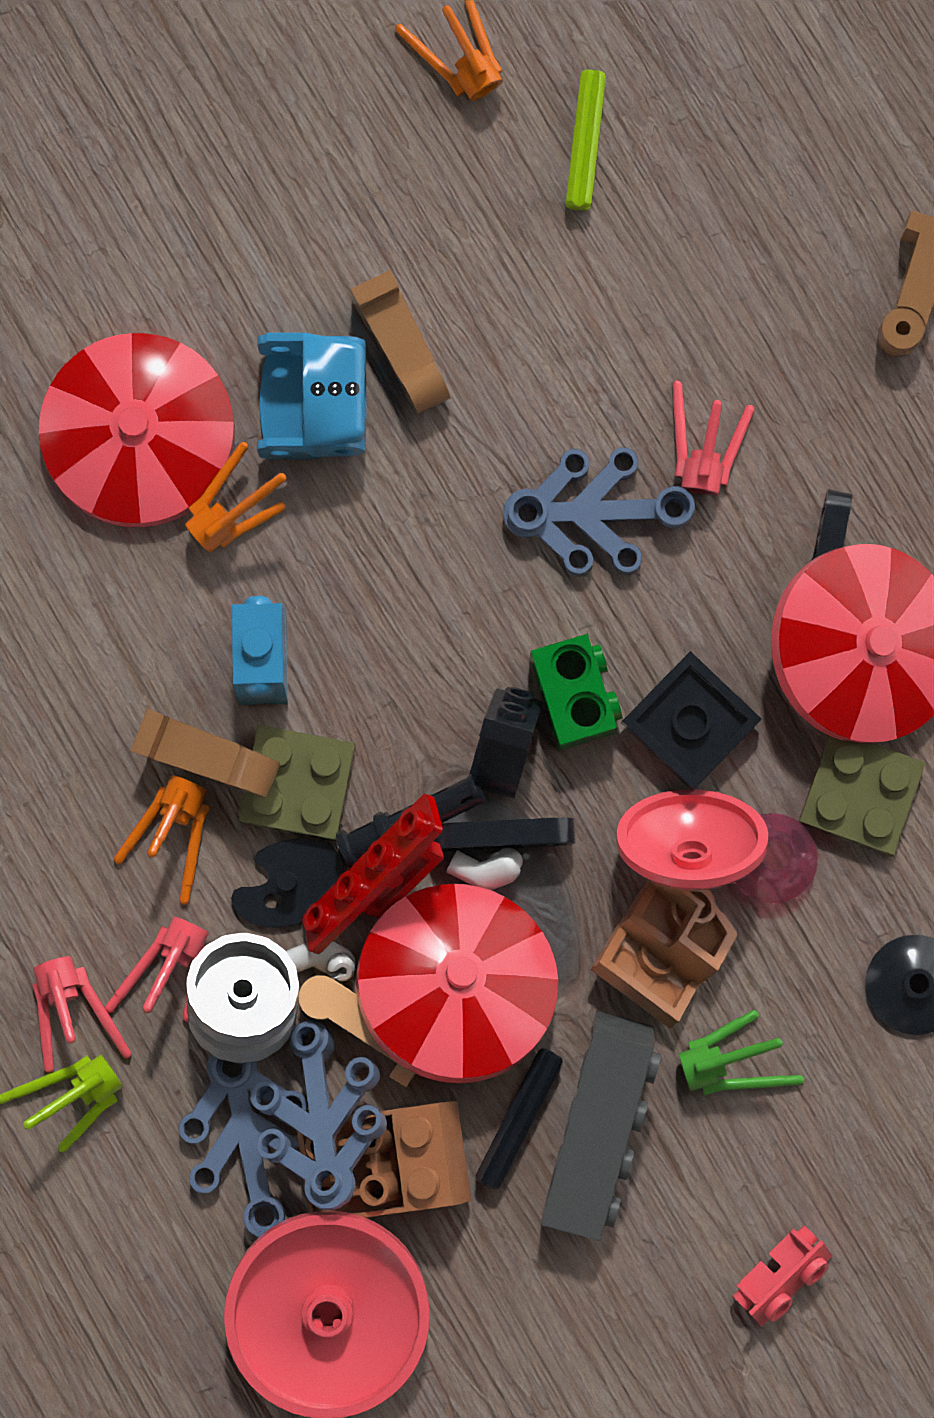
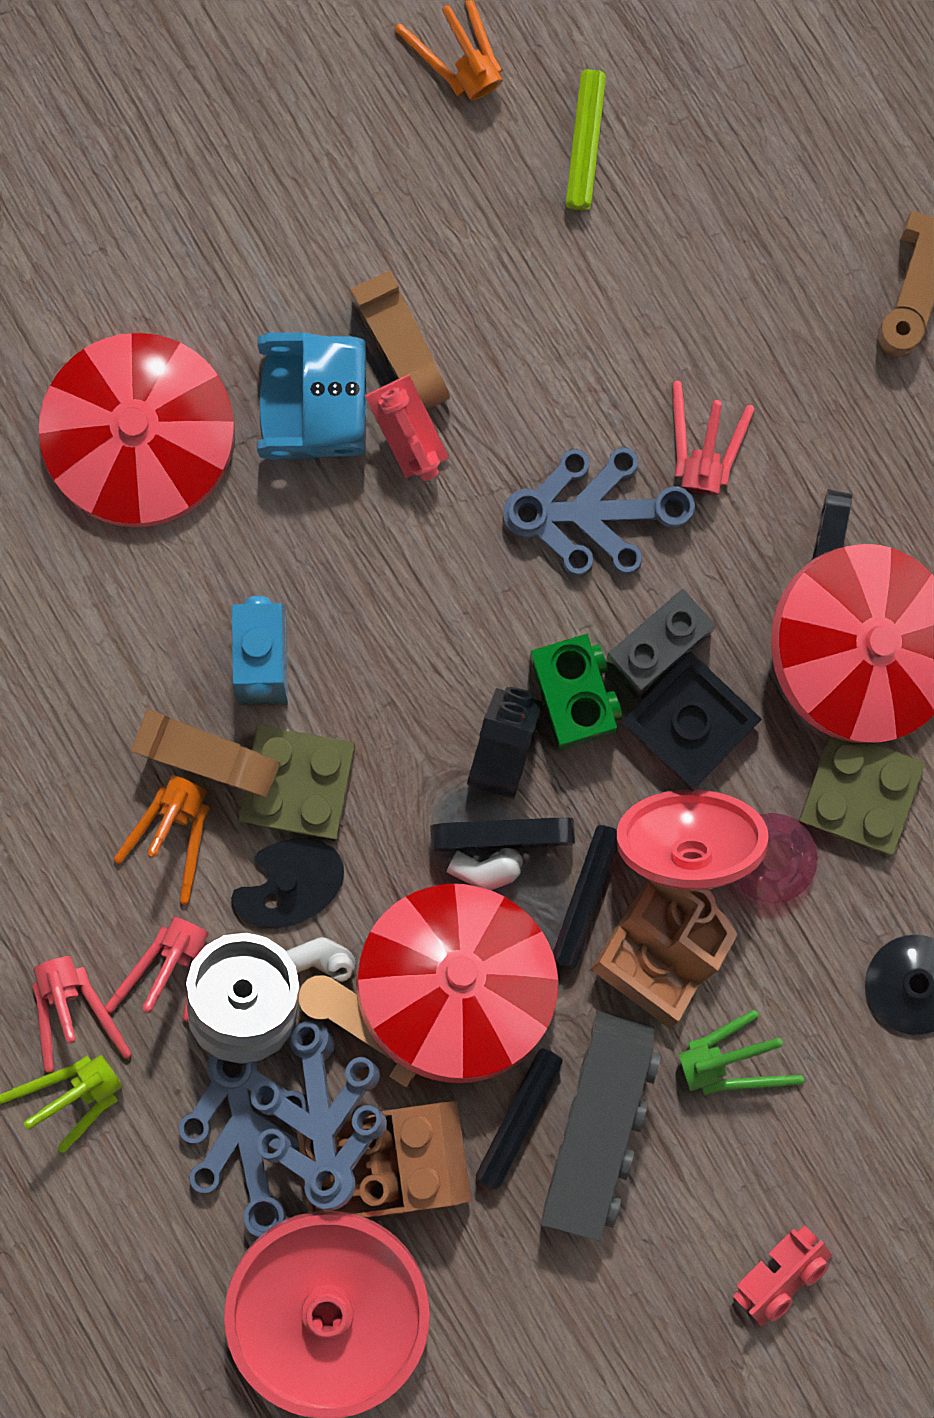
orange plant [185,442,286,553] -> none
red bracket [302,793,444,955] -> none
black pin [336,774,486,868] -> none
none -> coral hinge [365,374,449,481]
none -> black axle [553,825,617,969]
none -> dark grey brick [606,589,716,698]

